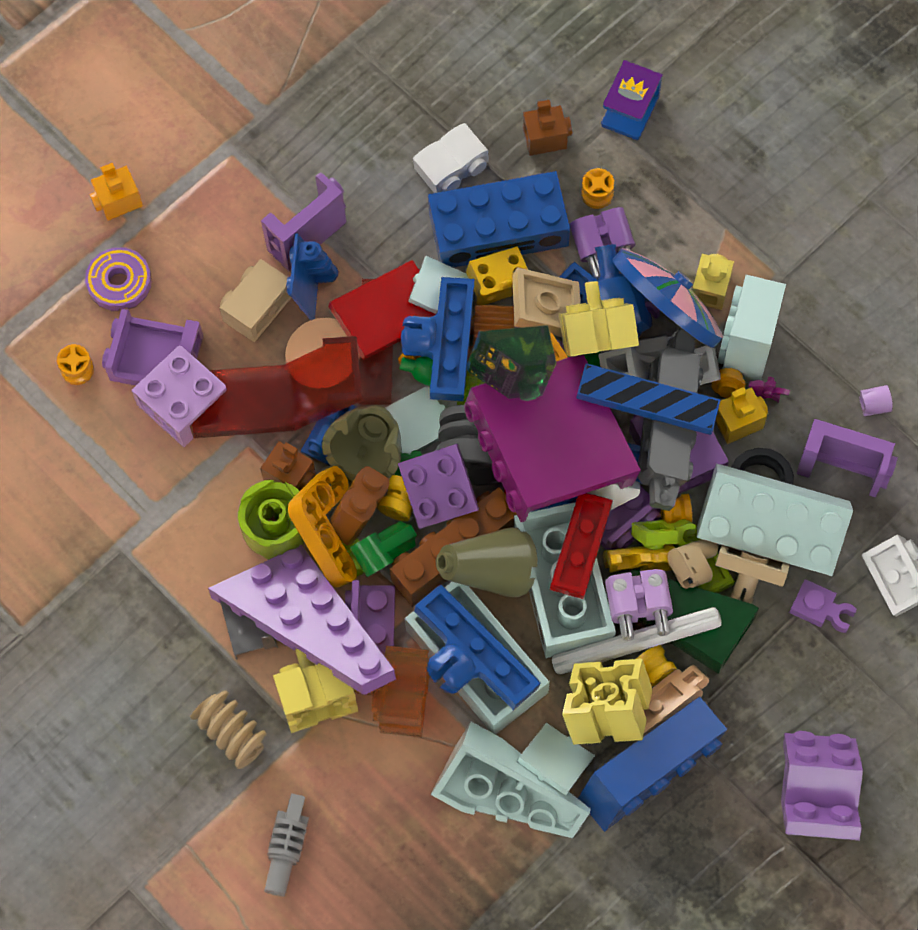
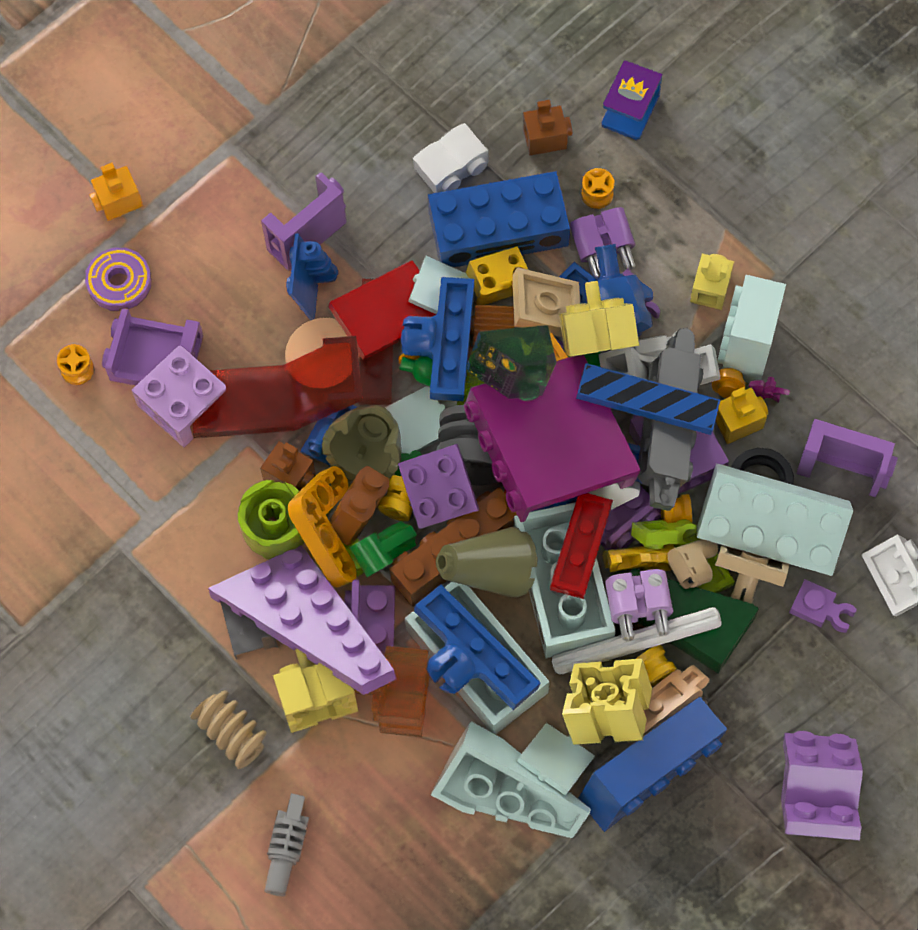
tan brick [219,259,292,342] -> none
blue dish [612,248,723,348] -> none
lavender hose [859,385,892,416] -> none

